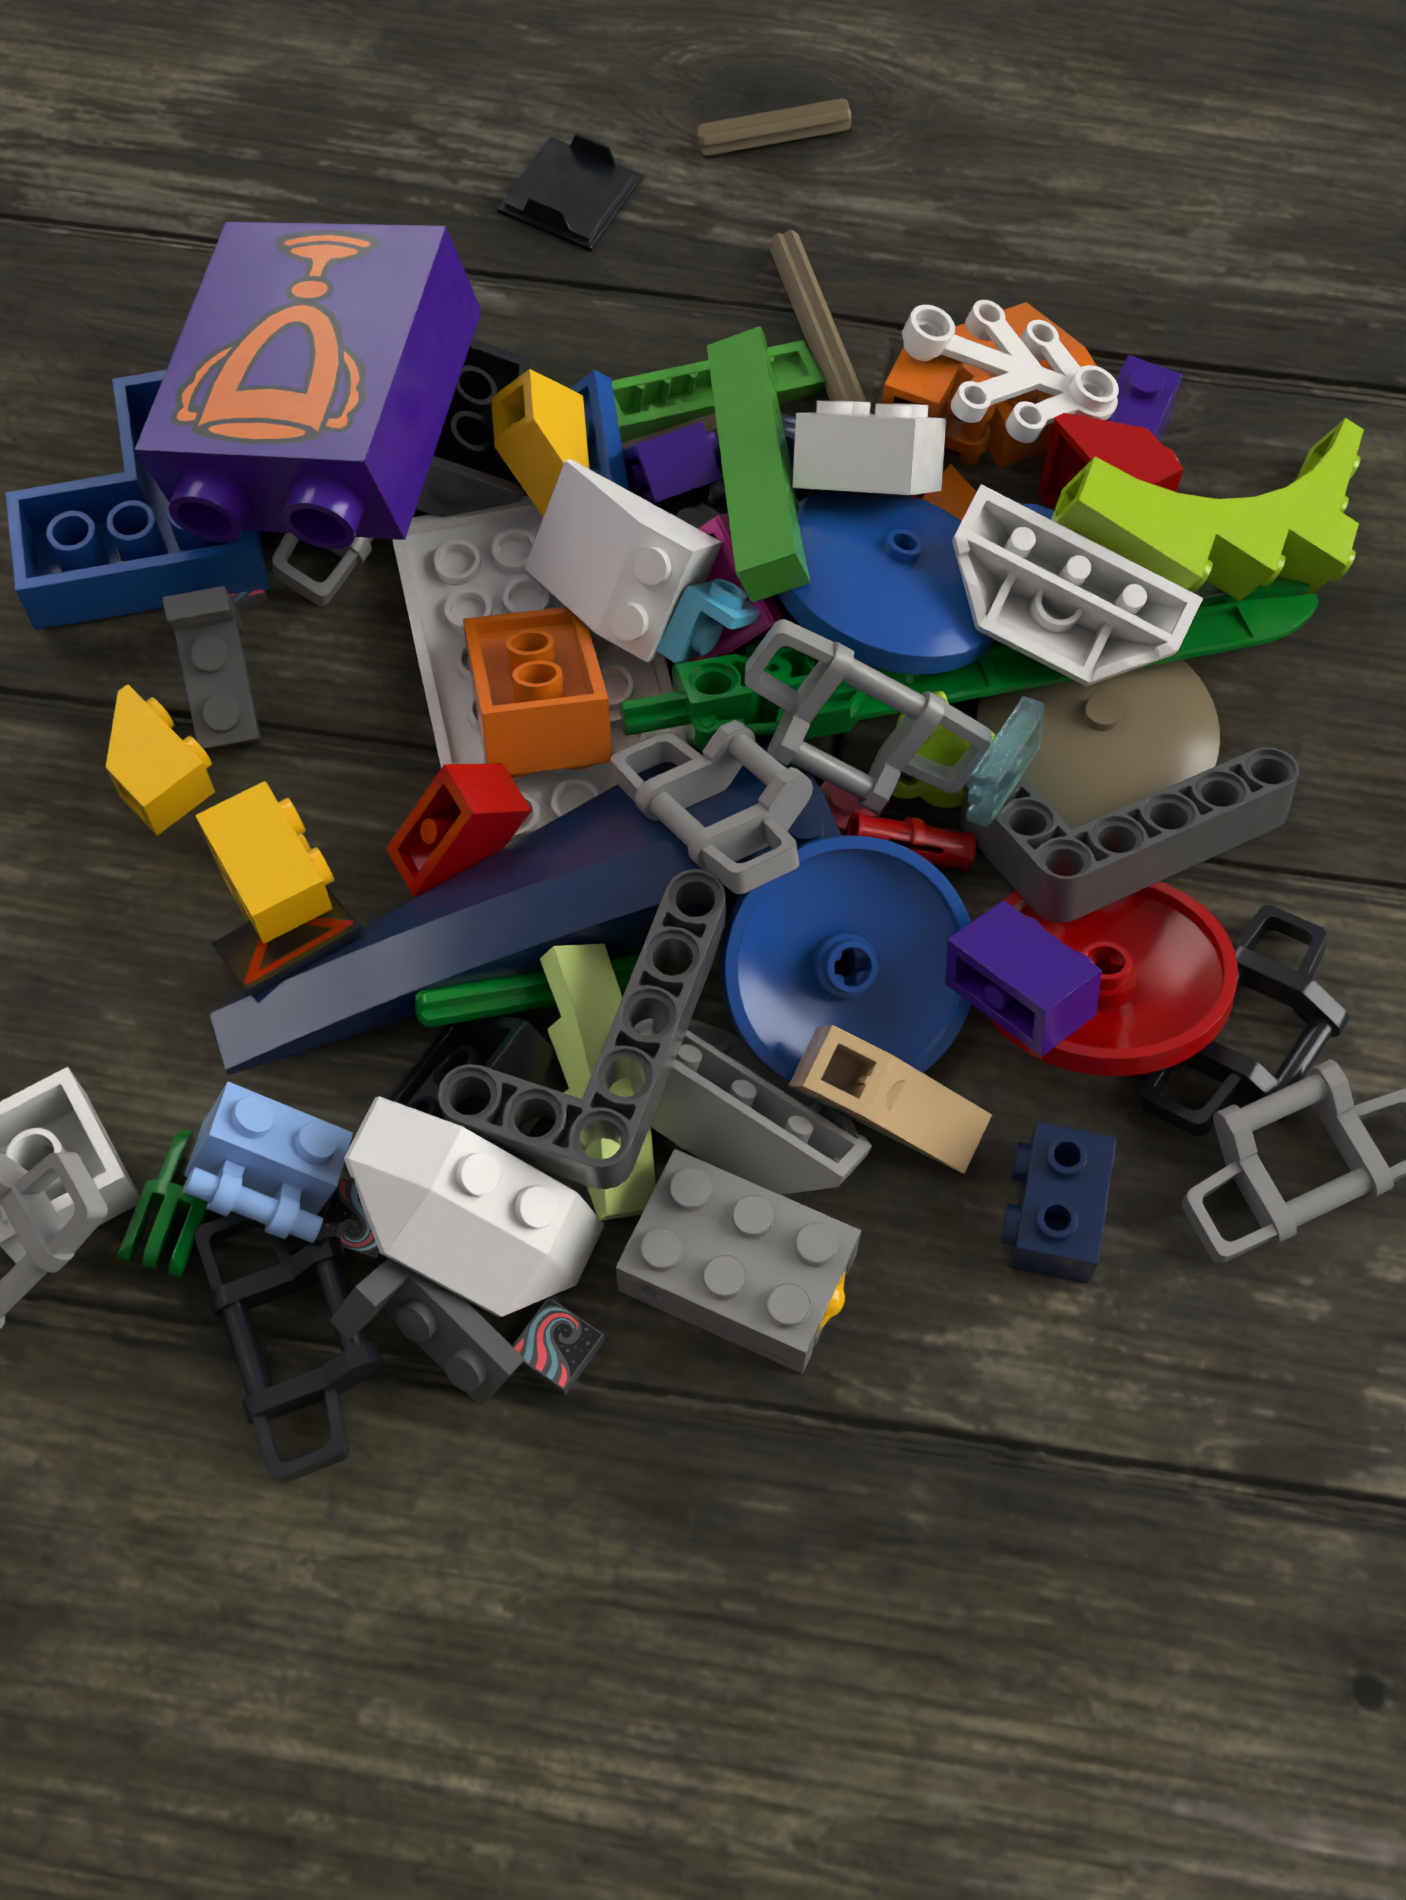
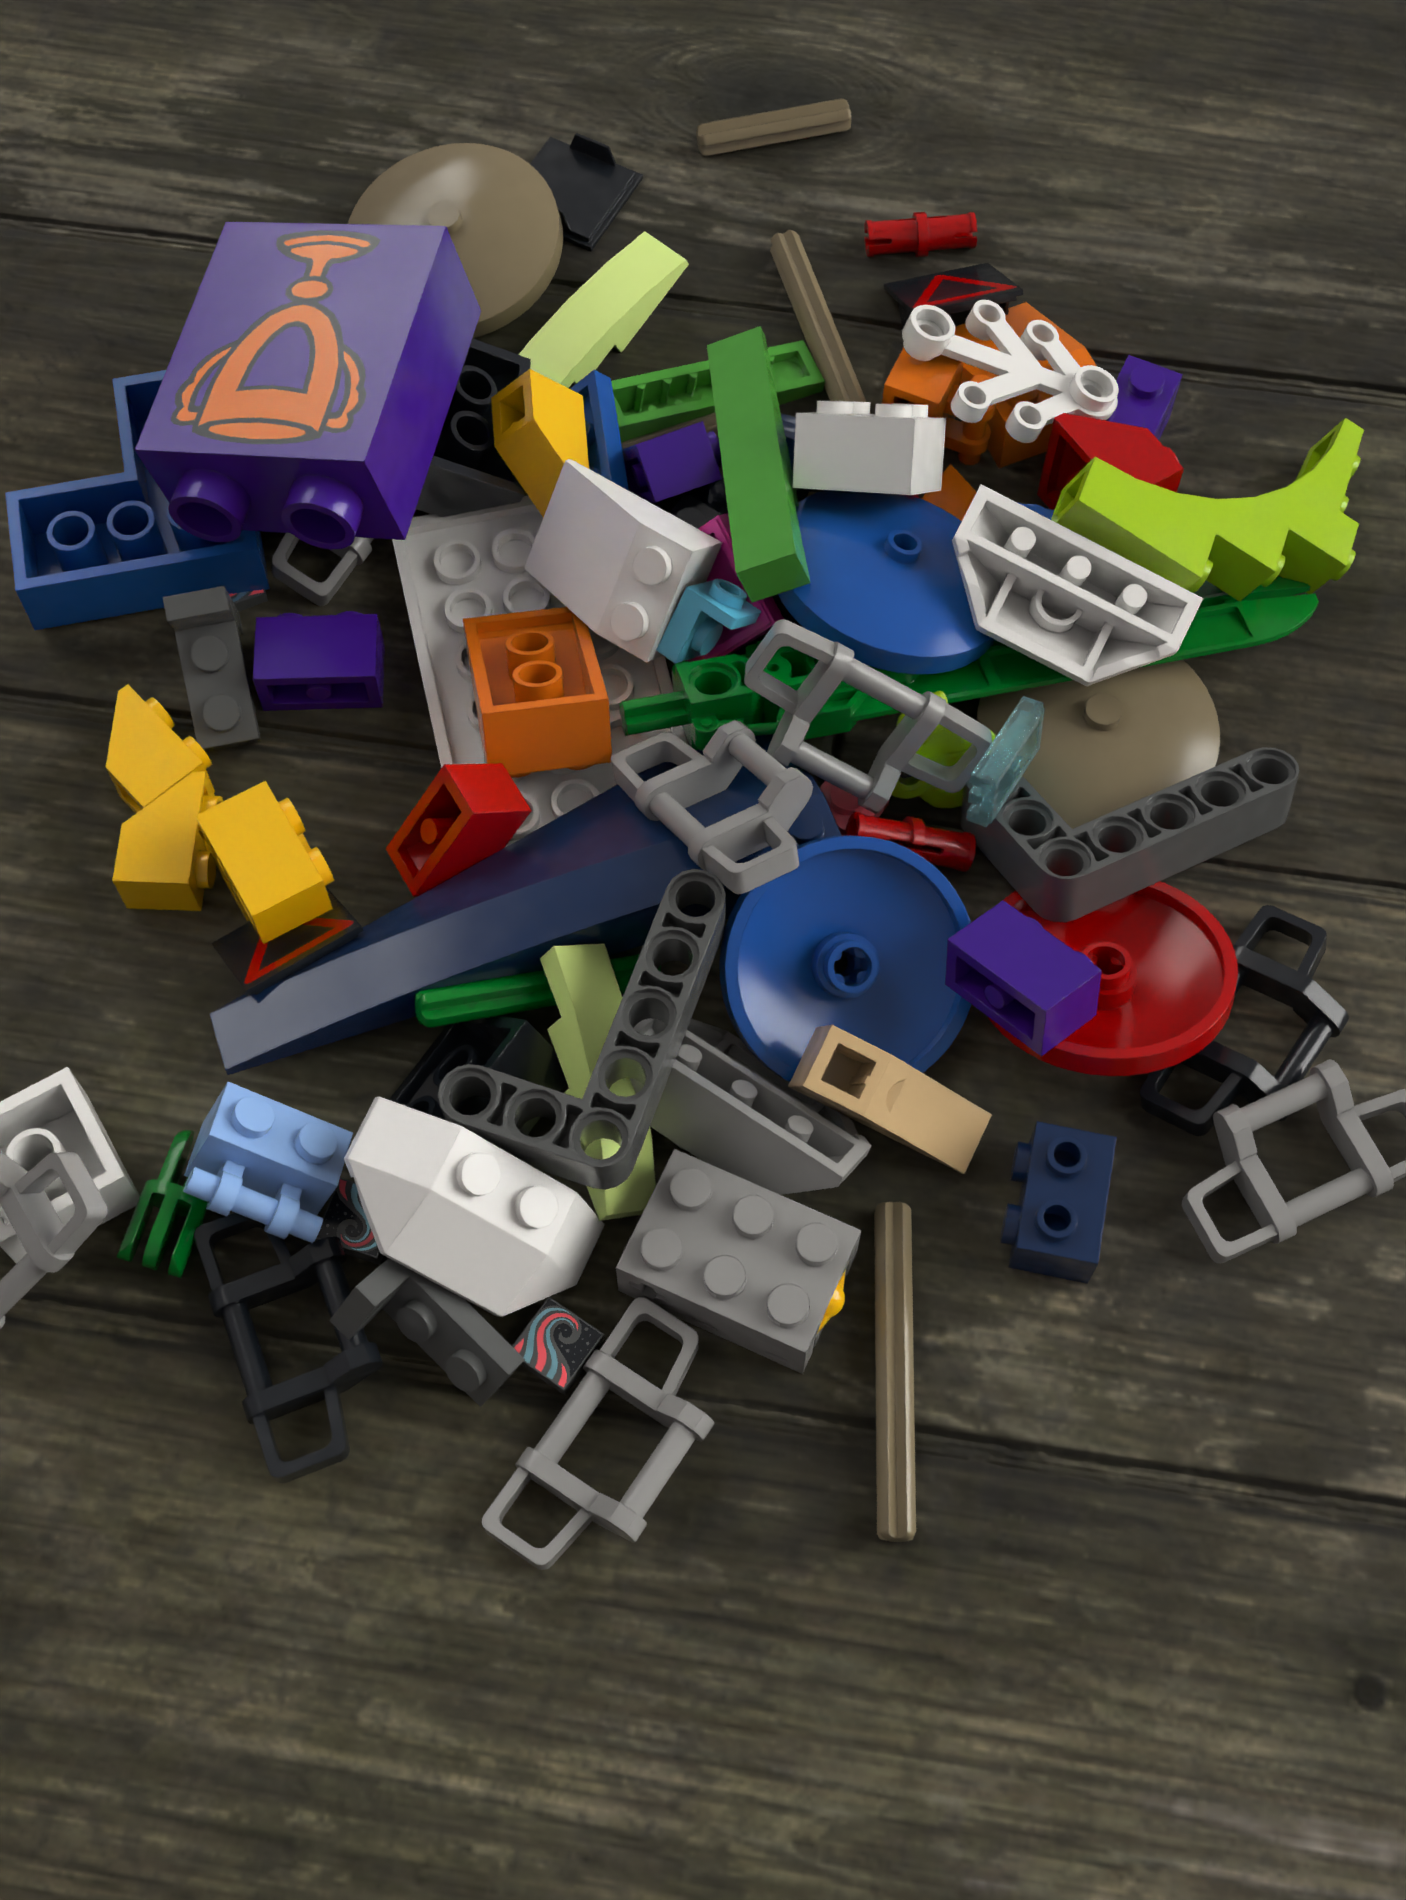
none -> yellow slope [112,771,223,911]
none -> dark purple brick [253,611,385,711]
none -> dark tan dish [348,143,563,338]
none -> light grey bar [482,1297,714,1570]
none -> yellowish green slope [518,231,689,388]
none -> red pin [864,212,977,257]
none -> dark tan axle [874,1202,916,1542]
none -> black piece [884,263,1023,326]

